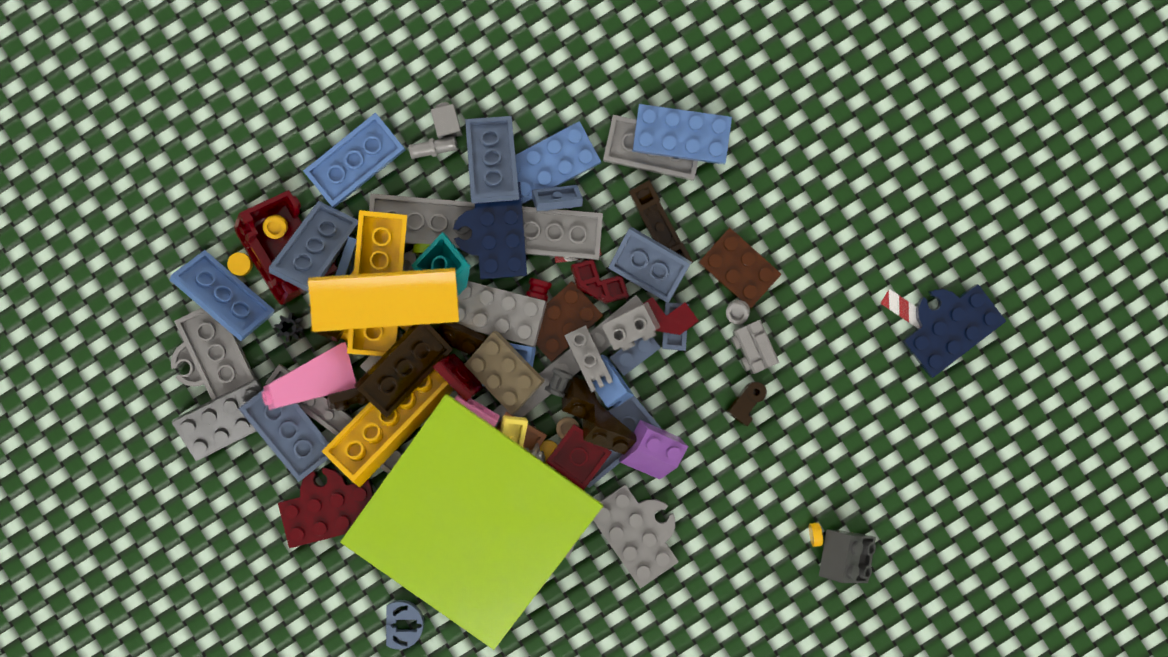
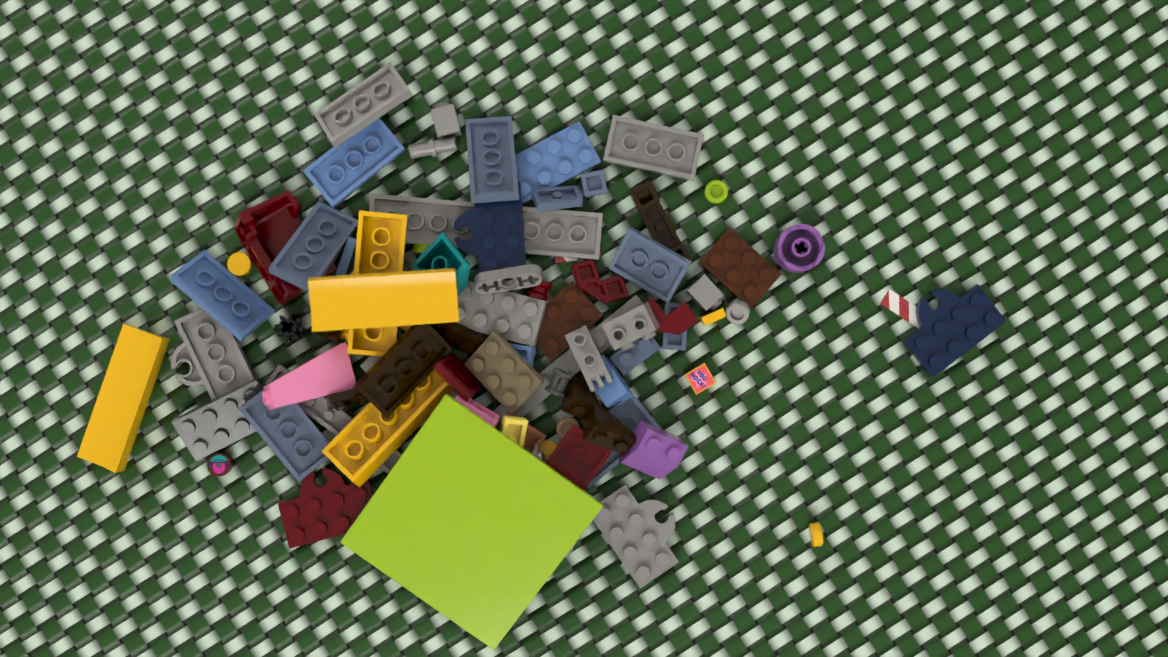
yellow tile [263,215,288,239] -> none
sand blue piece [386,600,424,650] -> none
medium blue plate [632,104,732,165] -> none
dark brown leg [726,382,767,426] -> none
light grey brick [731,320,780,374] -> none
dark grey slope [819,529,876,583] -> none
none -> yellow arch [77,324,170,473]
none -> tile [207,453,233,477]
none -> light grey plate [314,62,413,148]
none -> light grey beam [474,264,542,294]
none -> sand blue plate [580,170,608,198]
none -> tile [684,363,716,395]
none -> light grey brick [686,274,723,312]
none -> yellow tile [699,308,726,325]
none -> lime tile [704,180,728,204]
none -> medium lavender brick [773,224,825,273]

